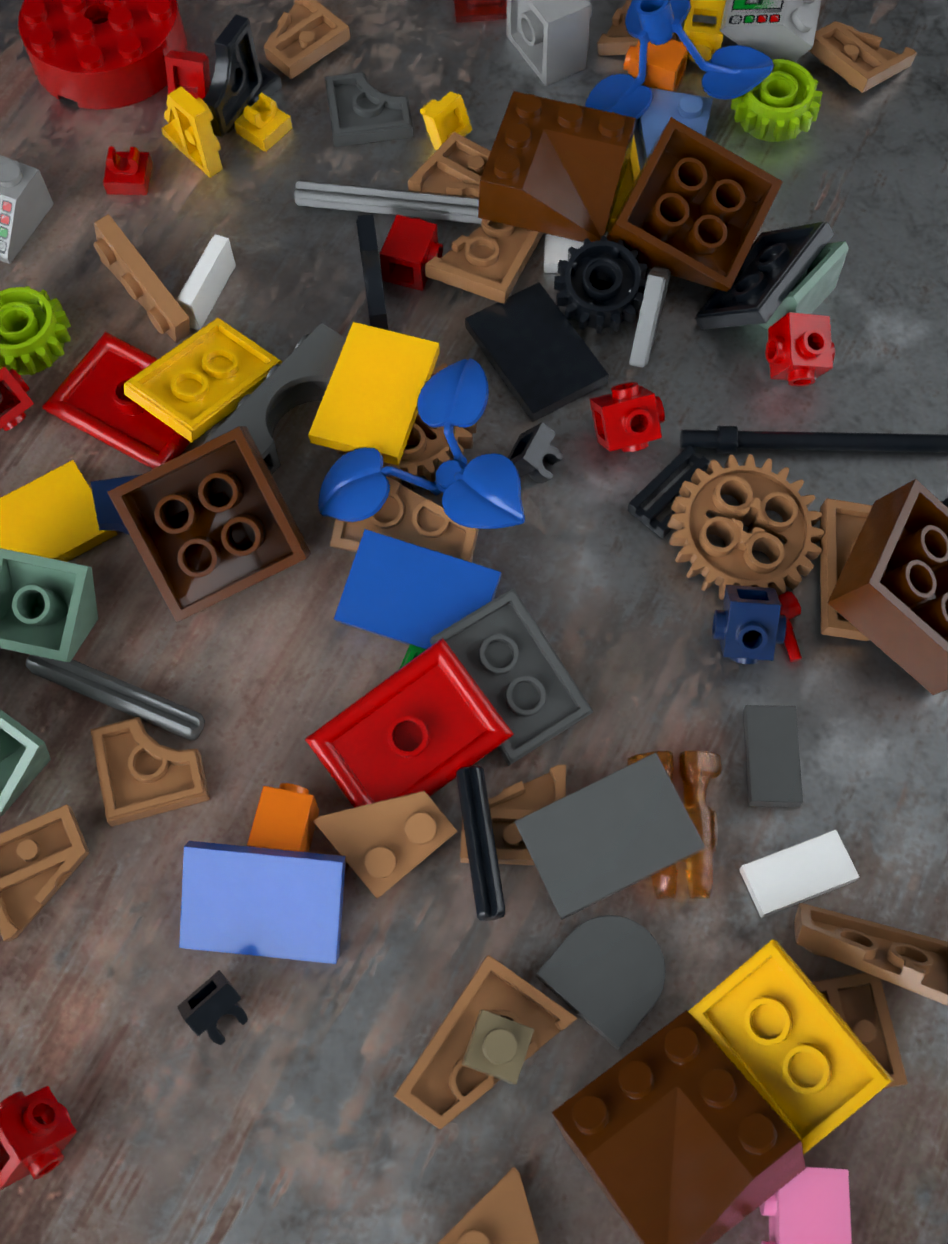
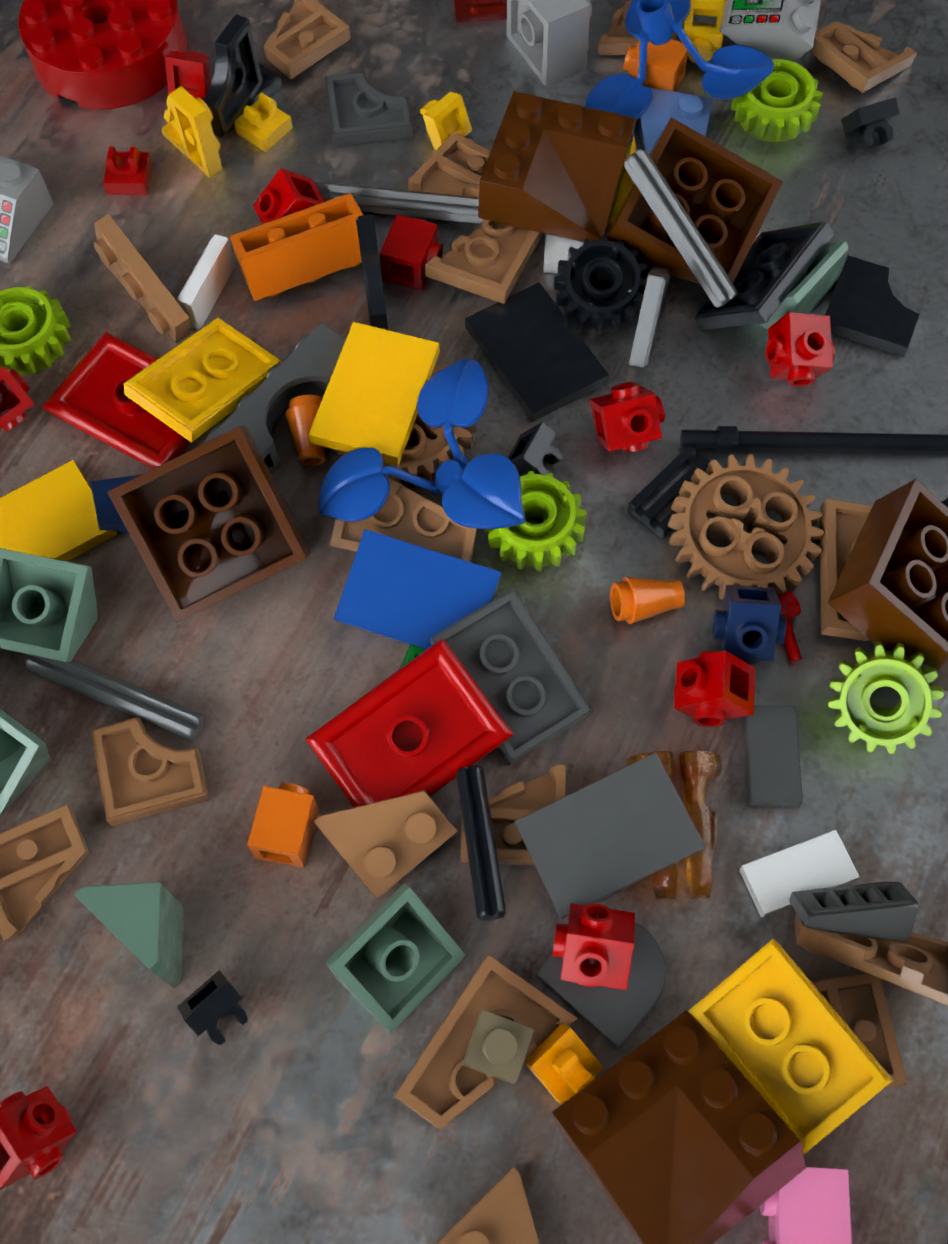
tile [179,841,346,964] -> none
none -> sand green slope [74,882,184,988]
none -> orange brick [229,193,363,302]
none -> red brick [253,168,325,225]
none -> orange cone [285,395,326,466]
none -> sand green slope [325,883,466,1034]
none -> lime gear [484,471,587,572]
none -> light orange tile [524,1023,604,1105]
none -> red brick [552,903,635,990]
none -> orange cone [610,577,685,624]
none -> axle [624,149,737,308]
none -> red brick [674,650,756,727]
none -> dark grey slope [789,882,919,942]
none -> black tile [825,255,920,357]
none -> lime gear [828,641,944,754]
none -> black tile [841,97,900,150]

